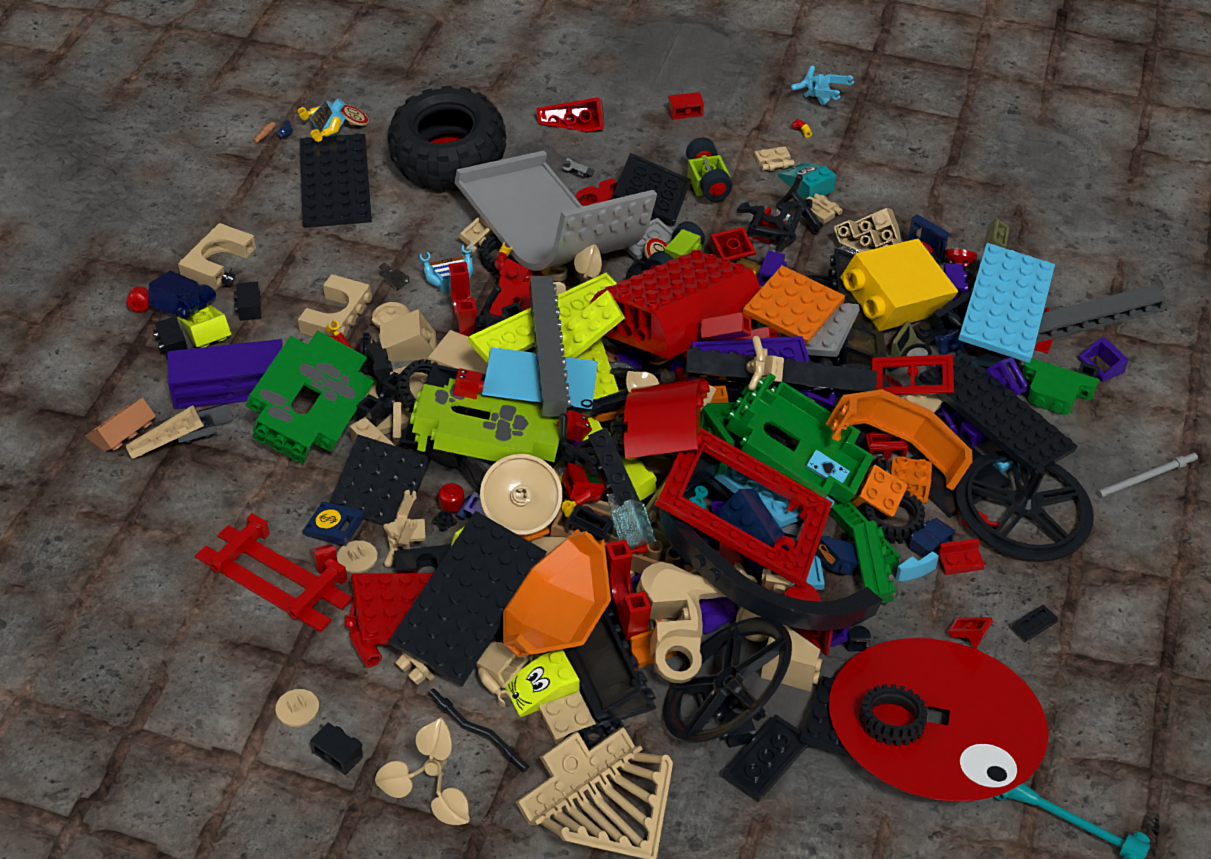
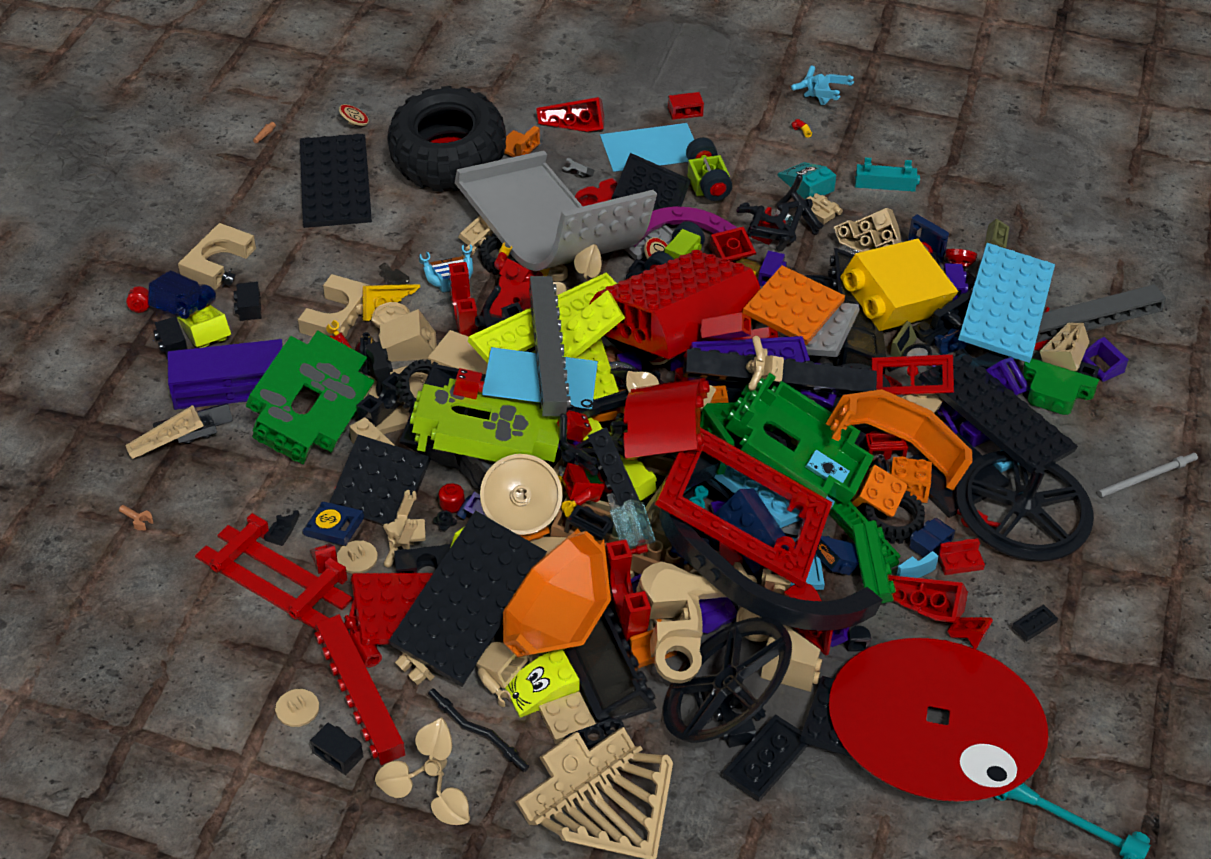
nougat slope [85,397,156,451] -> none
dark blue arm [277,120,293,138] -> none
torso [298,98,345,142] -> none
tan tile [393,402,401,445] -> none
tan plate [754,146,794,171] -> none
black tyre [859,684,928,746] -> none
none -> nougat bar [119,505,154,530]
none -> black slope [264,510,300,546]
none -> red brick [314,614,406,765]
none -> yellow wing [363,284,420,321]
none -> orange bracket [504,126,540,157]
none -> medium azure sticker [600,123,694,172]
none -> magenta plate [634,206,737,247]
none -> teal brick [855,157,920,192]
none -> red wedge [889,575,968,623]
none -> tan wedge [1040,323,1089,371]

